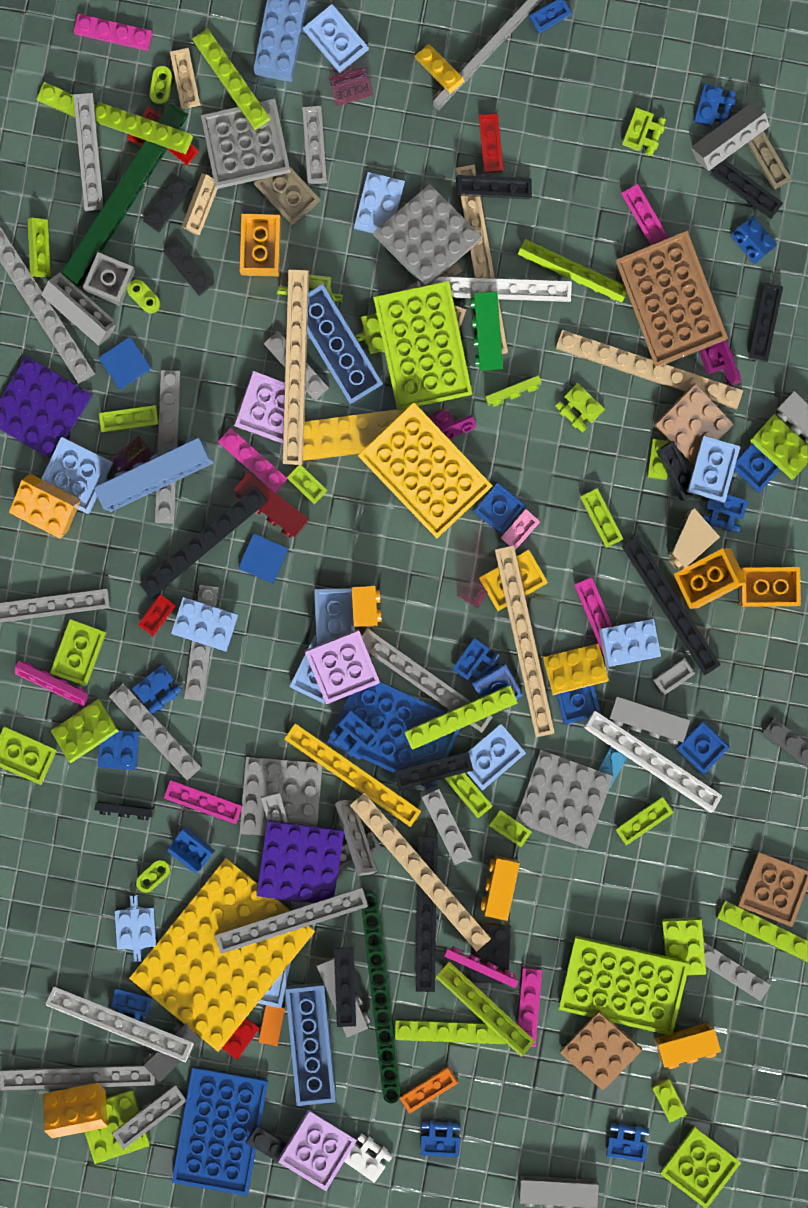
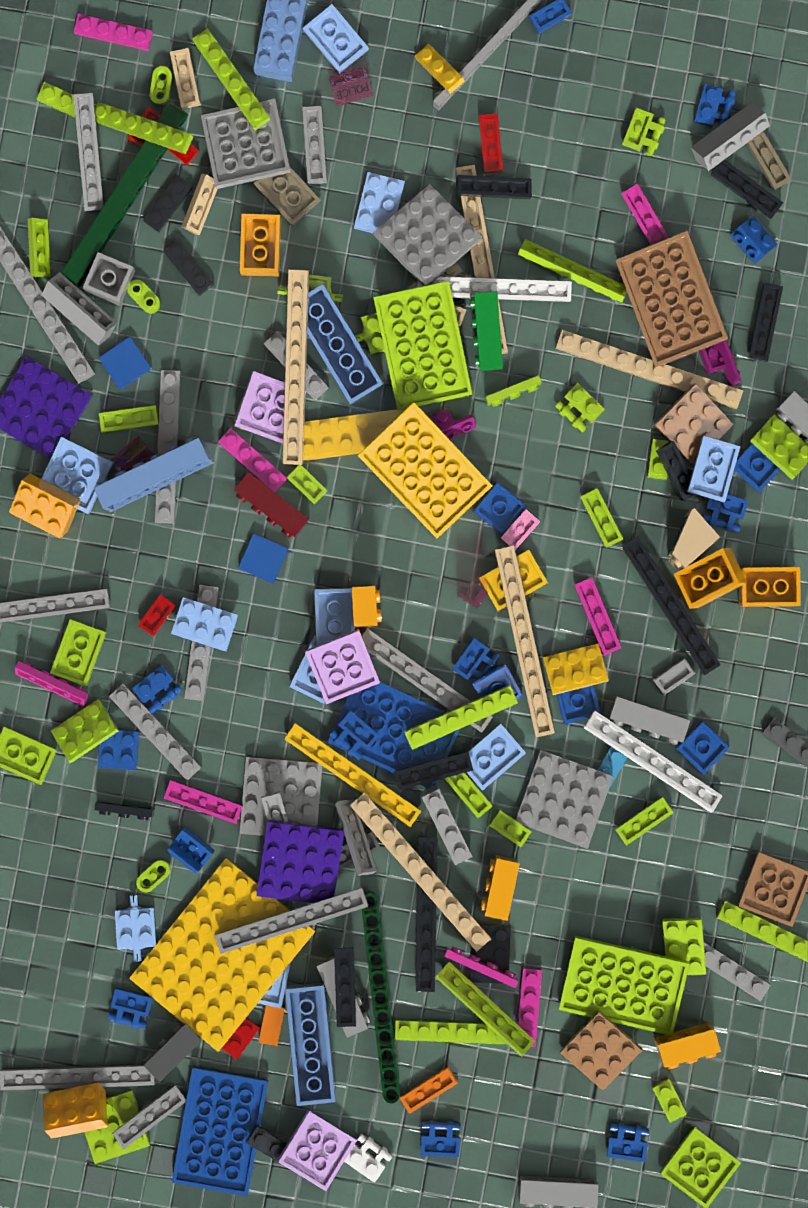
white plate [46,987,194,1062] -> none
black plate [139,486,268,599] -> none
light blue plate [599,619,661,667] -> none

